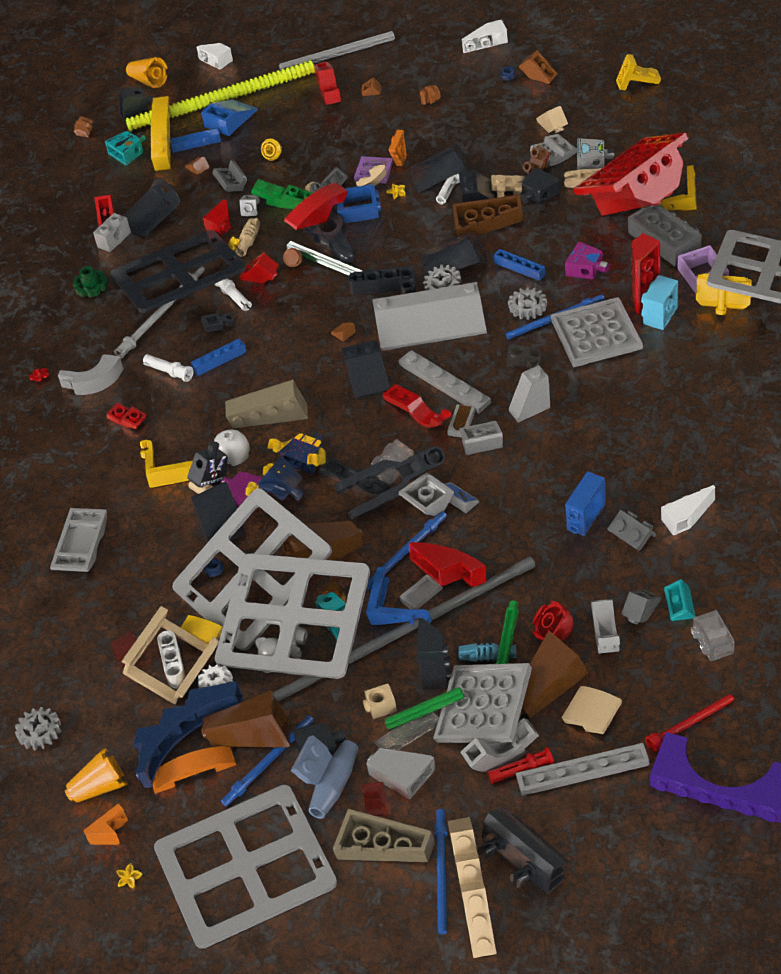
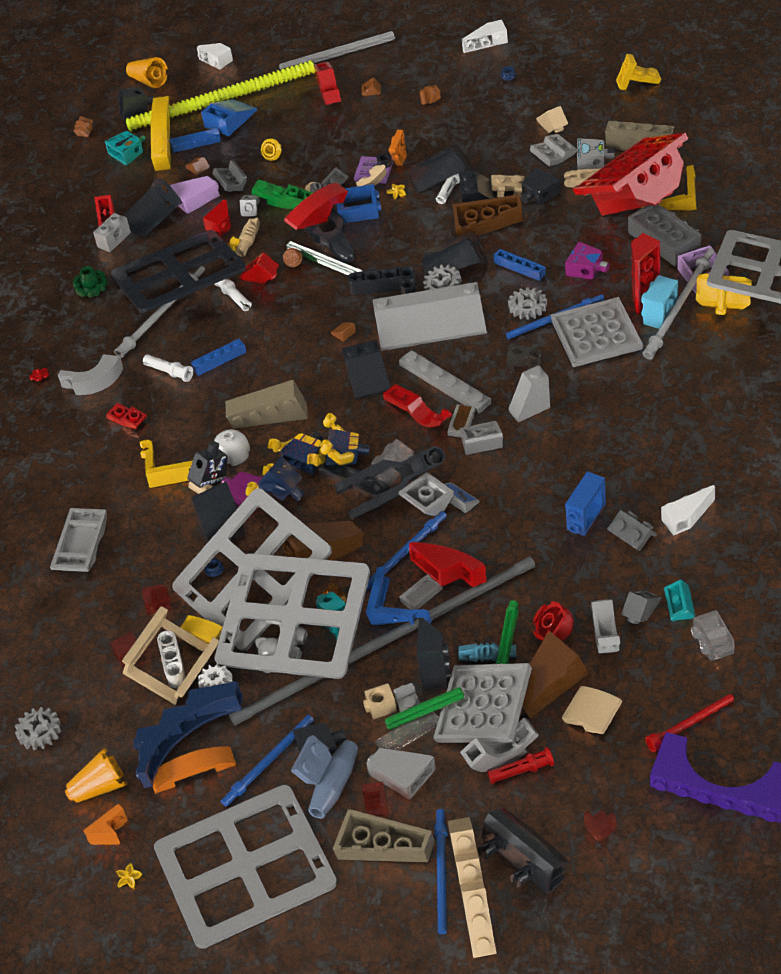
black plate [201,313,234,333] -> none
reddish brown slope [201,690,290,748] -> none
light grey plate [516,743,649,796] -> none
dark orange slope [519,50,558,84] -> none
reddish brown hips [522,145,551,174] -> none
none -> clear red panel [142,584,171,615]
none -> lavender slope [167,176,220,214]
none -> torso [320,413,370,465]
none -> black bush [376,153,392,168]
none -> light grey bracket [393,683,420,712]
none -> clear red panel [584,810,616,842]
none -> dark tan wedge [605,121,674,152]
none -> light grey bar [642,248,714,359]

